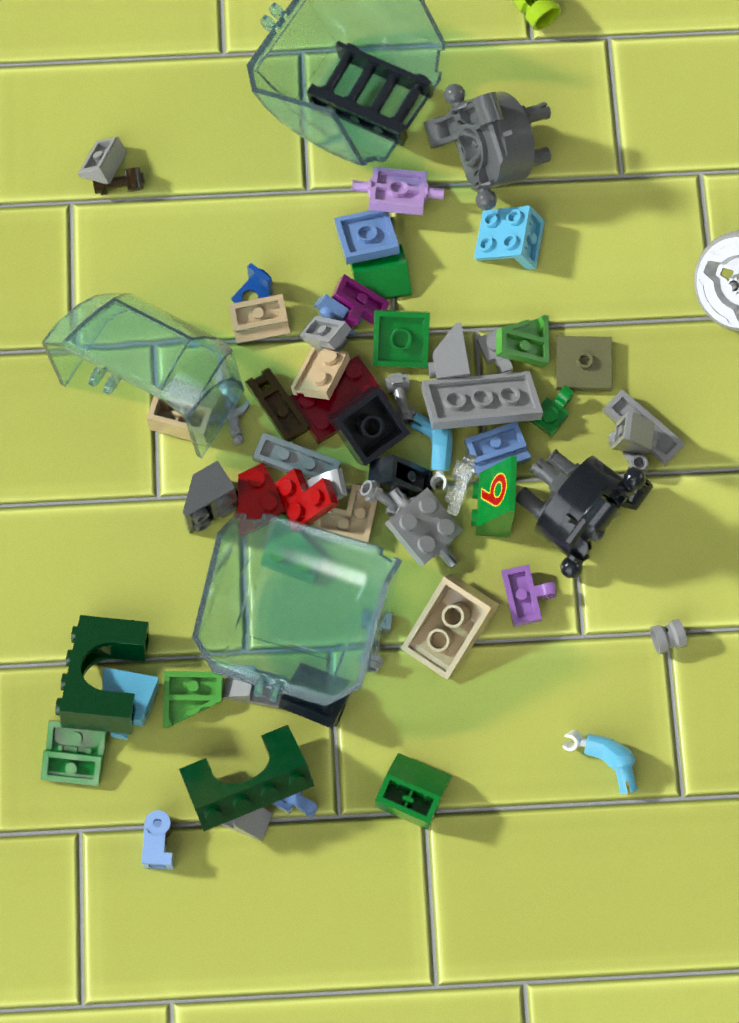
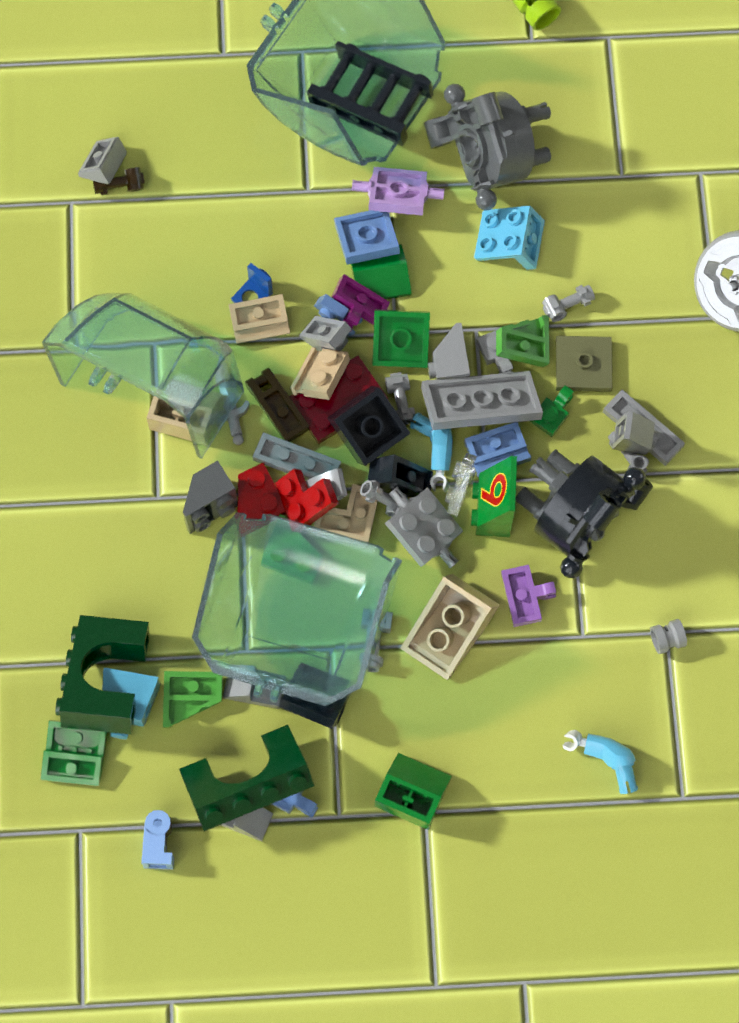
none -> light grey bar [542,285,595,322]

